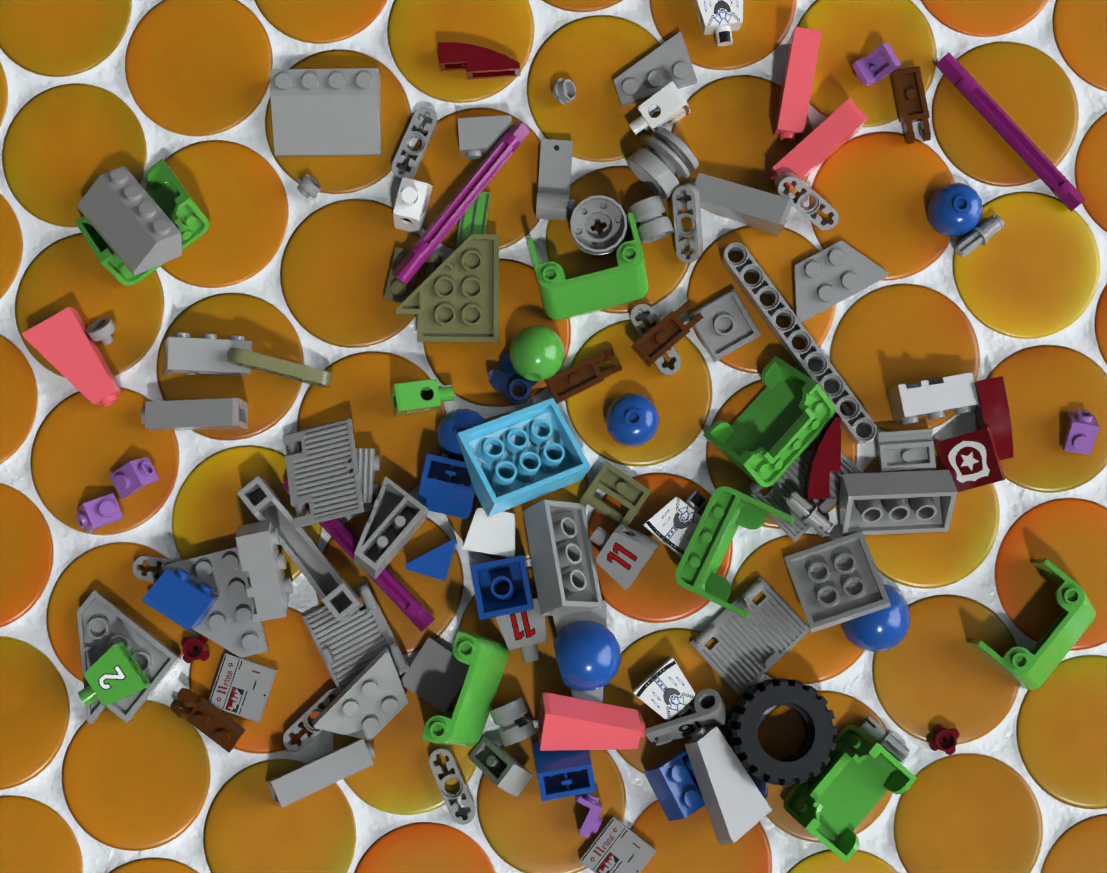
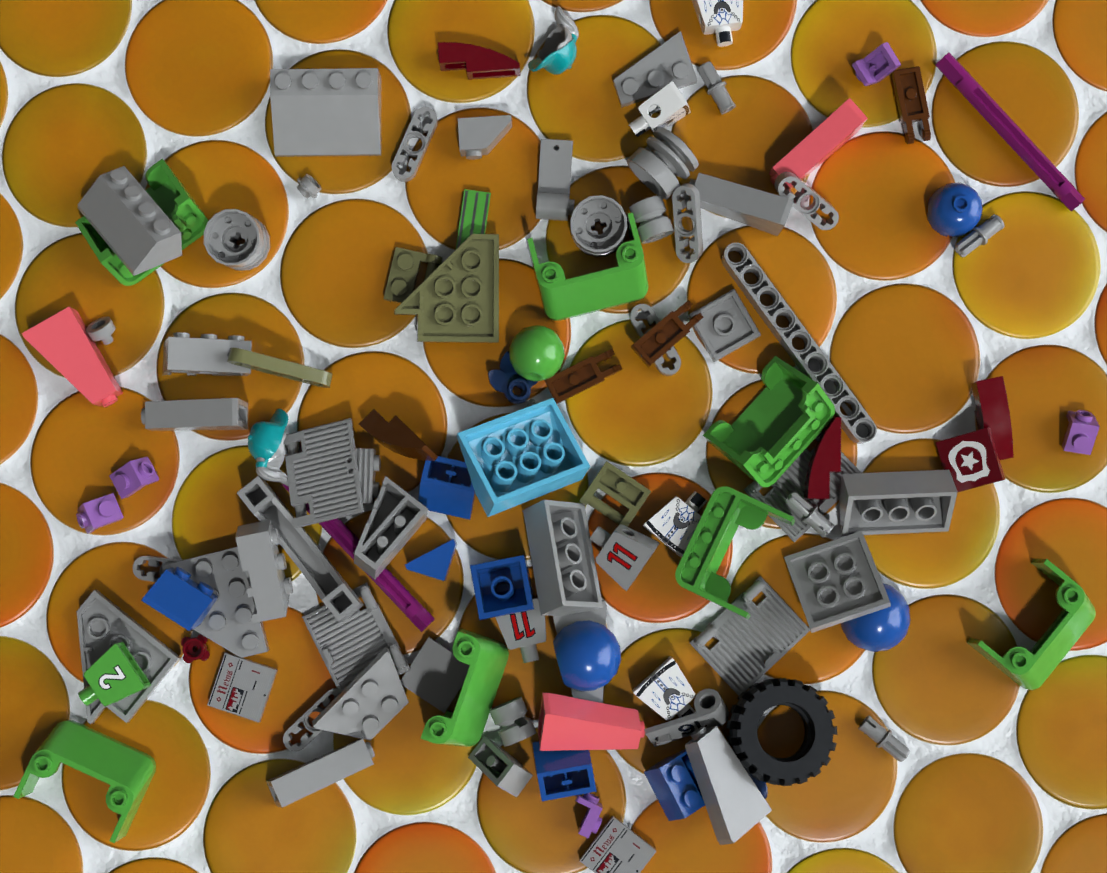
reddish brown hinge [170,688,245,753] -> none
bright green torso [390,379,455,417] -> none
magenta piece [392,121,530,285] -> none
white torso [393,177,434,235] -> none
light grey beam [429,747,476,825] -> none
blue cylinder [437,409,486,462] -> none
white torso [463,507,516,557] -> none
light grey plate [552,78,576,105] -> none
blue cylinder [605,393,659,447] -> none
coral slope [774,27,822,142] -> none
bright green windscreen [783,725,917,863] -> none
light grey wing [793,240,889,323] -> none
light grey plate [876,429,936,472] -> none
wedge [887,372,979,425] -> none
dark red plate [929,724,959,755] -> none
none -> bright green windscreen [13,720,156,843]
none -> light grey wheel [204,209,270,271]
none -> teal hair [248,409,289,486]
none -> reddish brown slope [359,409,438,461]
none -> hair [528,6,579,75]
none -> light grey axle [698,61,736,115]

